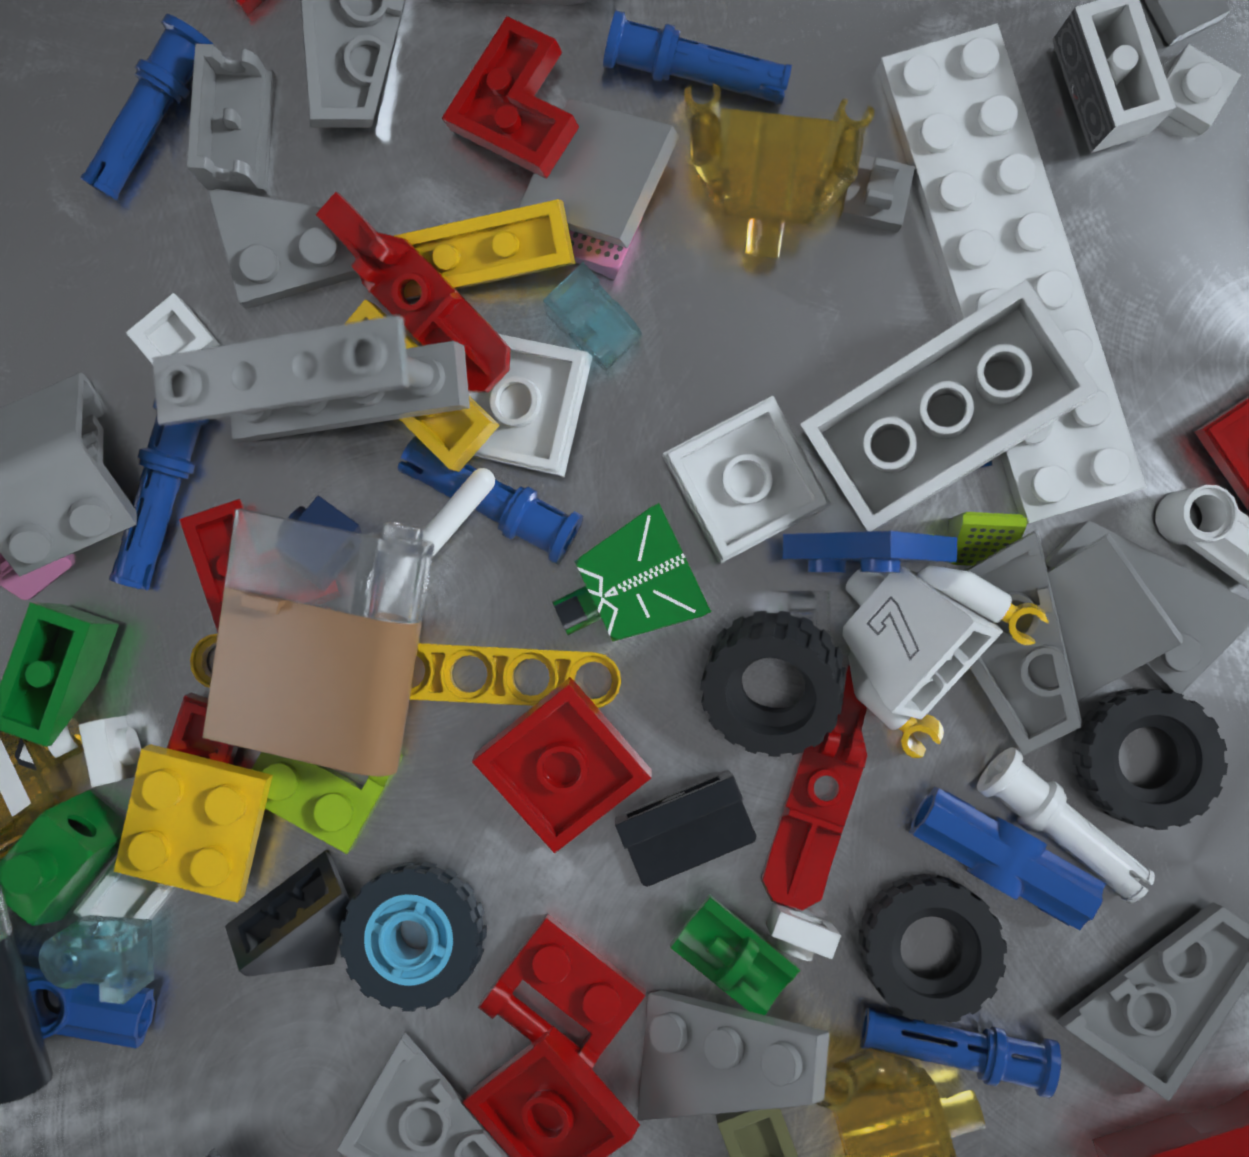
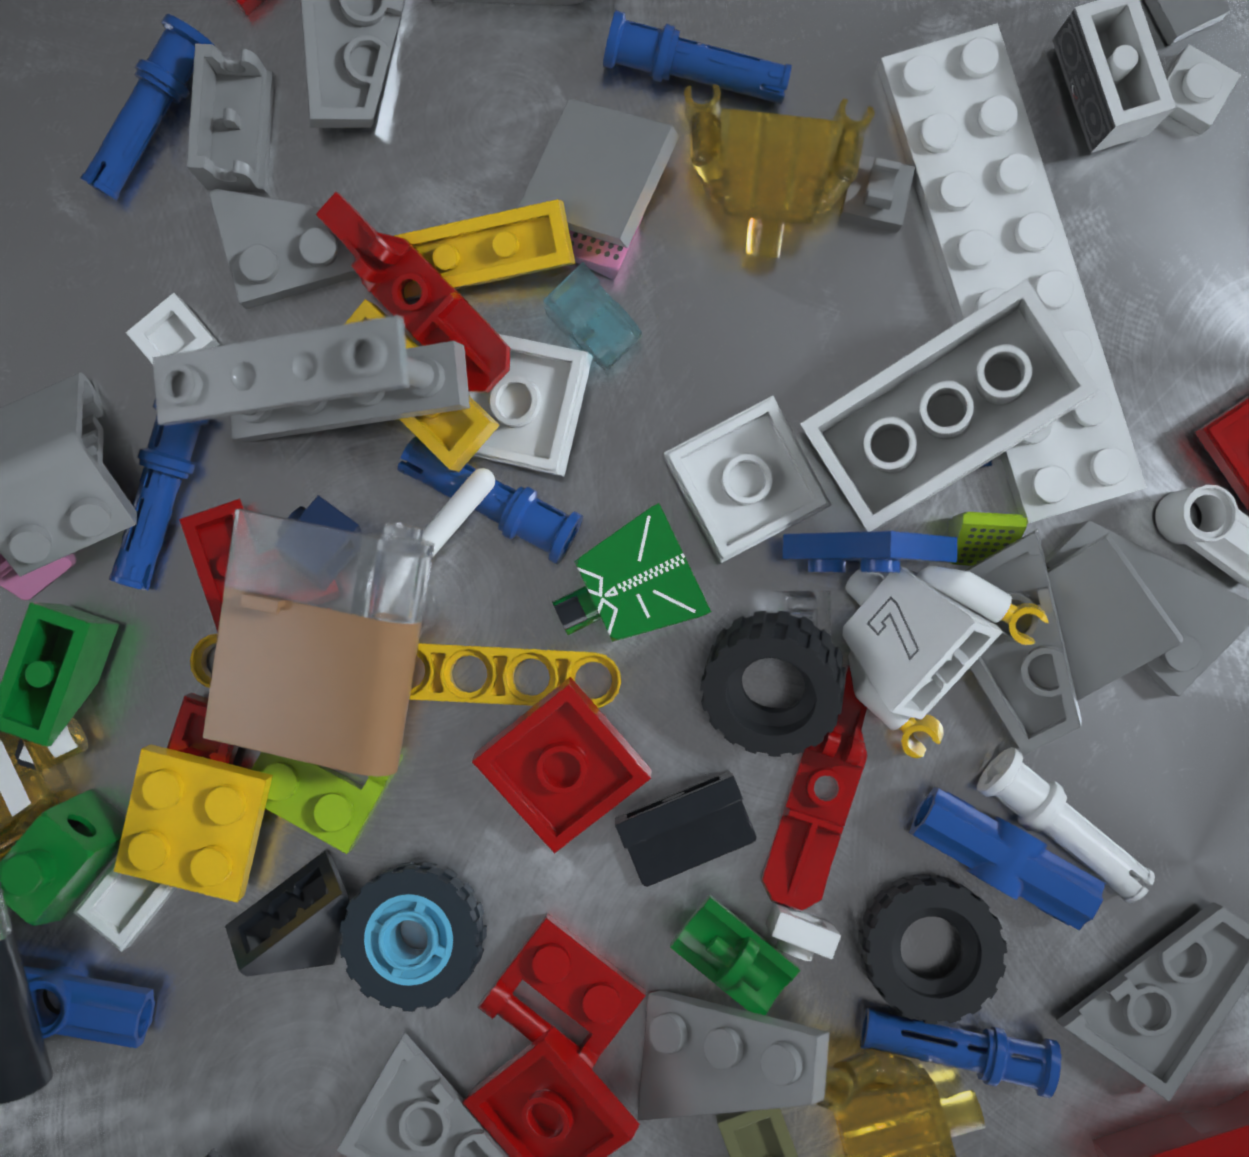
clear light blue leg [38,915,154,1004] -> none
white plate [78,716,141,787] -> none
red plate [442,16,579,179] -> none
black tyre [1072,688,1228,830] -> none

